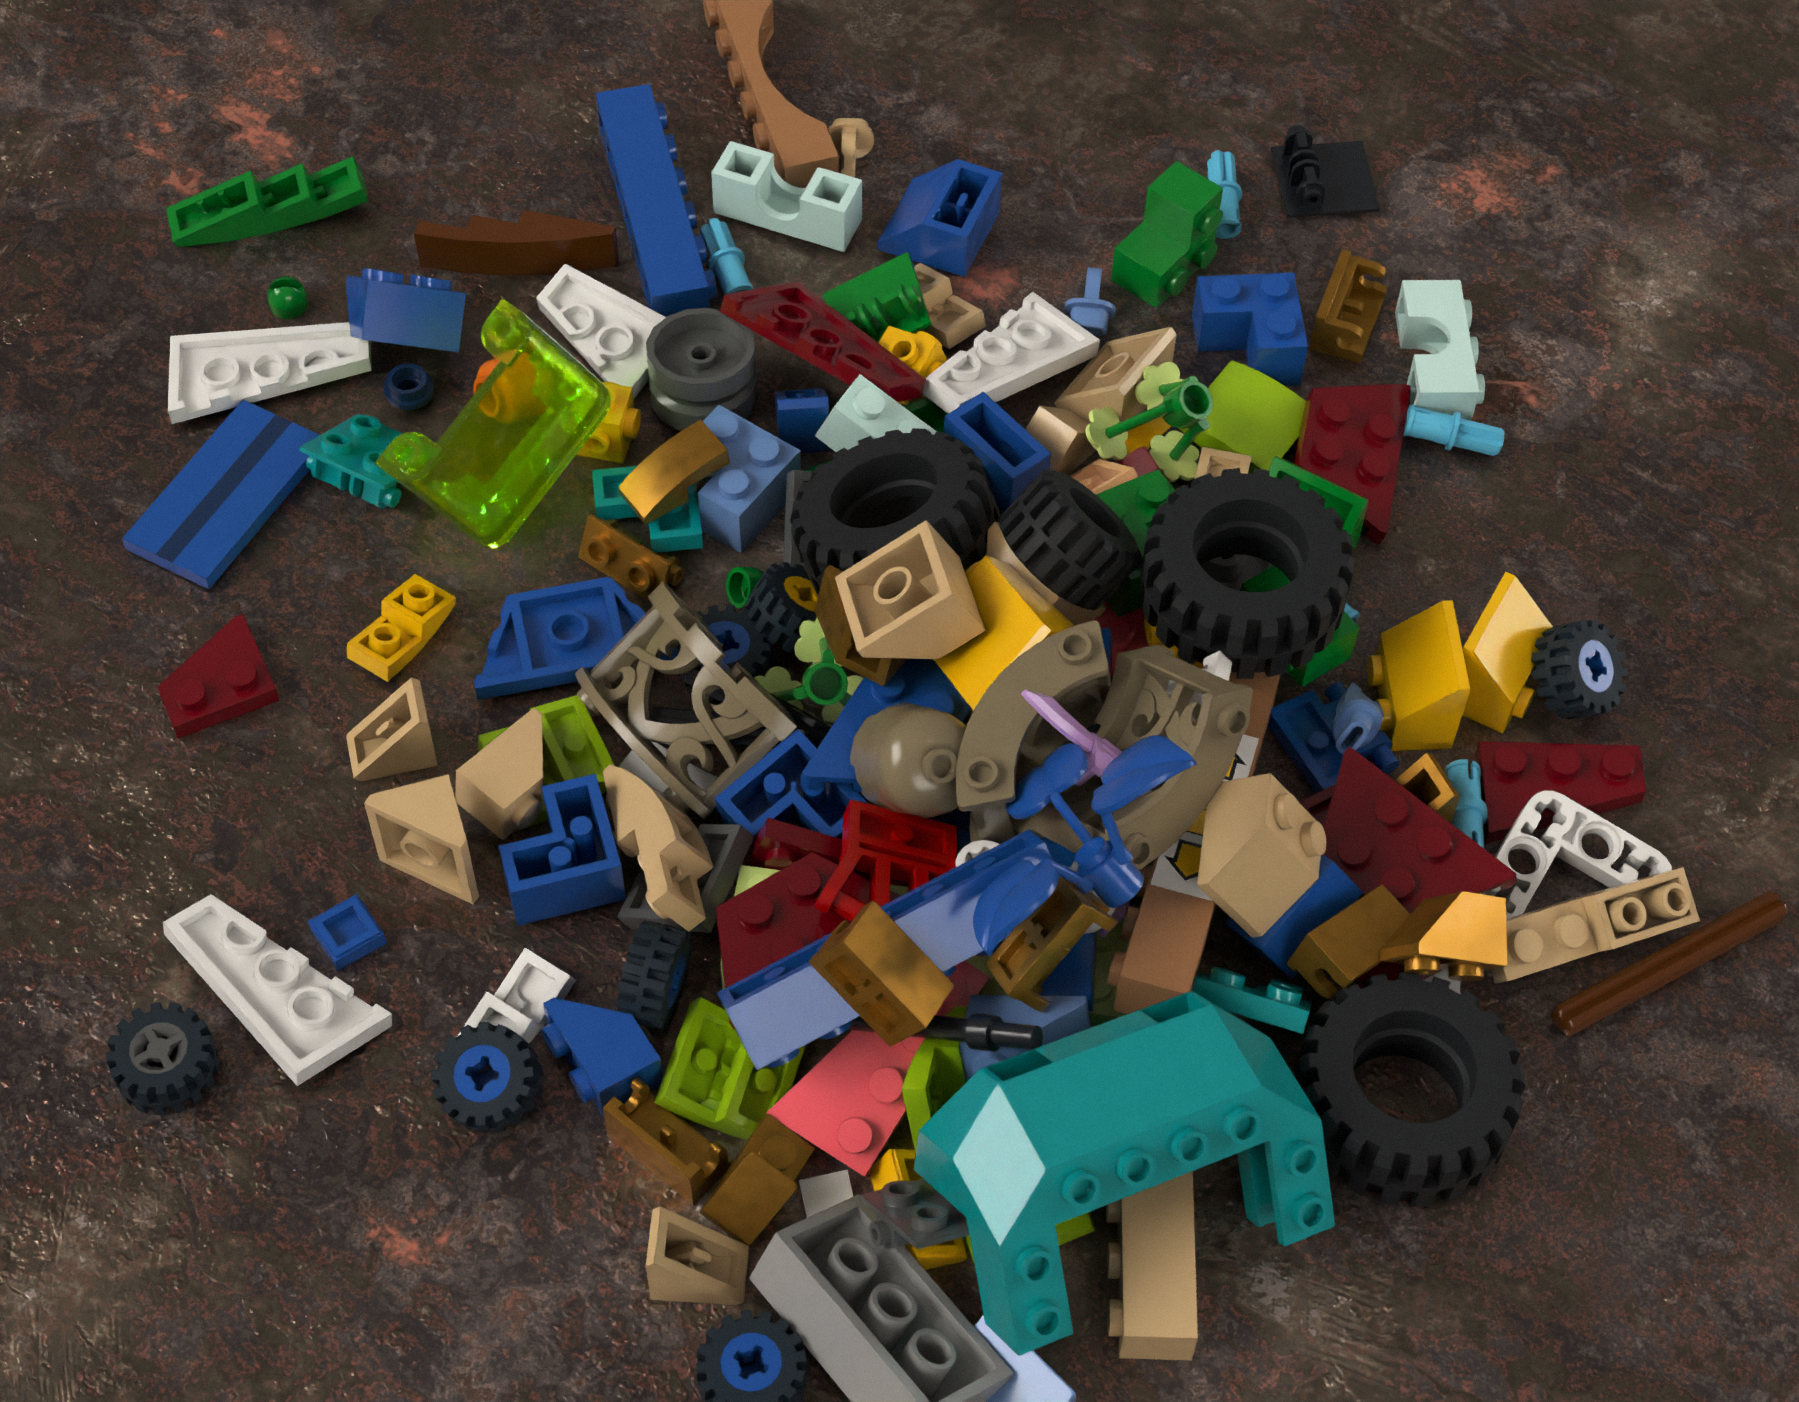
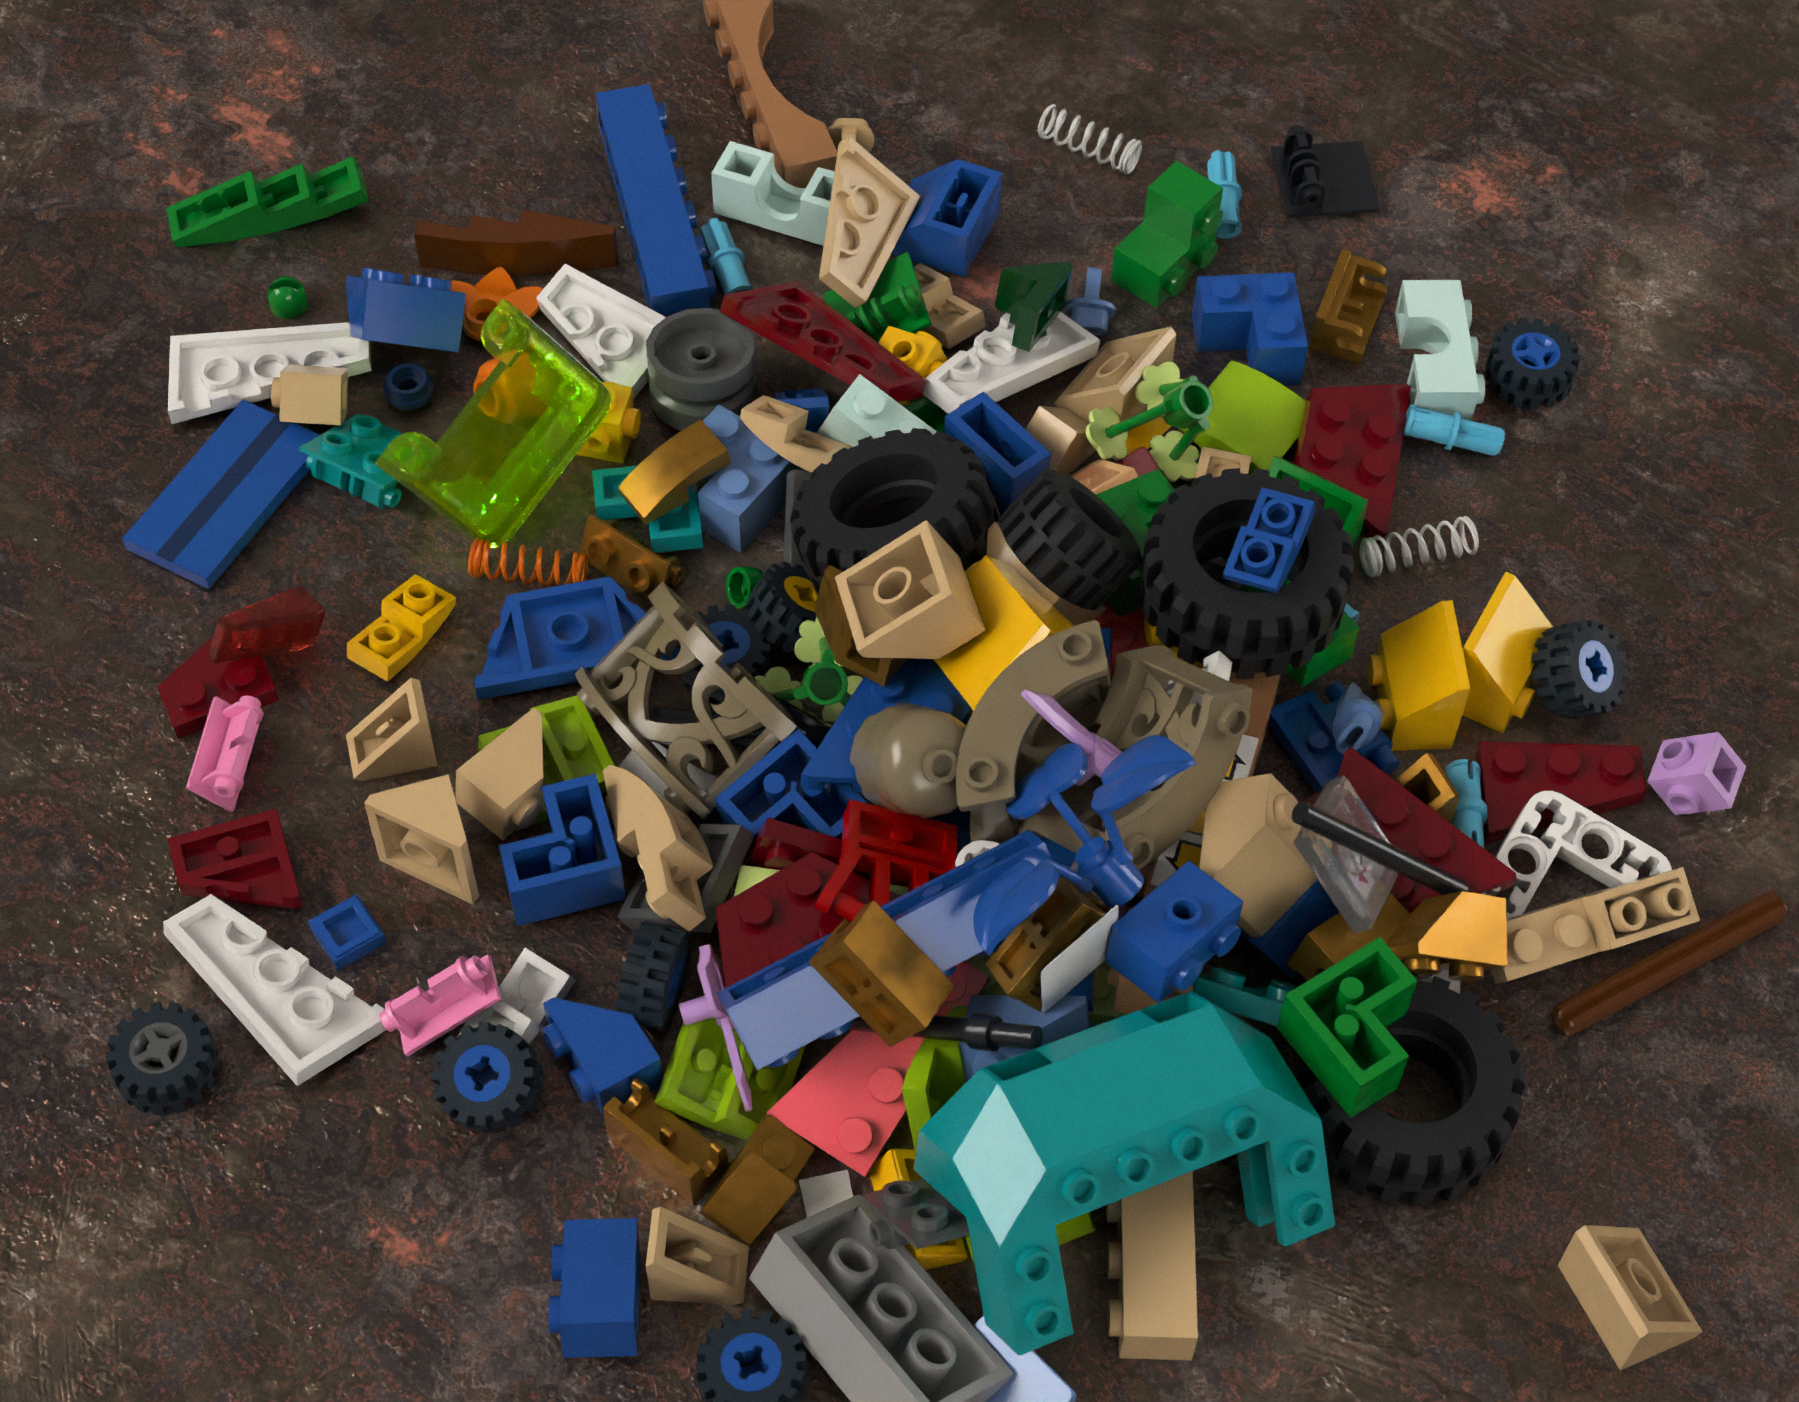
none -> dark red wing [167,808,303,909]
none -> bright pink hinge [186,696,264,812]
none -> clear red slope [208,585,325,664]
none -> tan brick [271,364,348,425]
none -> bright pink hinge [379,954,502,1056]
none -> orange plate [451,266,542,341]
none -> orange piece [468,538,588,588]
none -> blue brick [548,1218,641,1358]
none -> lavender piece [679,944,752,1111]
none -> tan slope [740,395,851,473]
none -> tan wing [819,136,921,308]
none -> dark green slope [995,261,1074,352]
none -> white piece [1037,104,1142,175]
none -> white sticker [1041,905,1118,1013]
none -> blue brick [1105,861,1244,1003]
none -> blue slope [1223,487,1316,593]
none -> green brick [1277,937,1417,1118]
none -> black bar [1291,801,1469,895]
none -> clear tile [1293,775,1398,934]
none -> white piece [1360,516,1479,578]
none -> black wheel [1485,318,1580,410]
none -> tan slope [1558,1225,1703,1370]
none -> lavender brick [1647,732,1746,815]

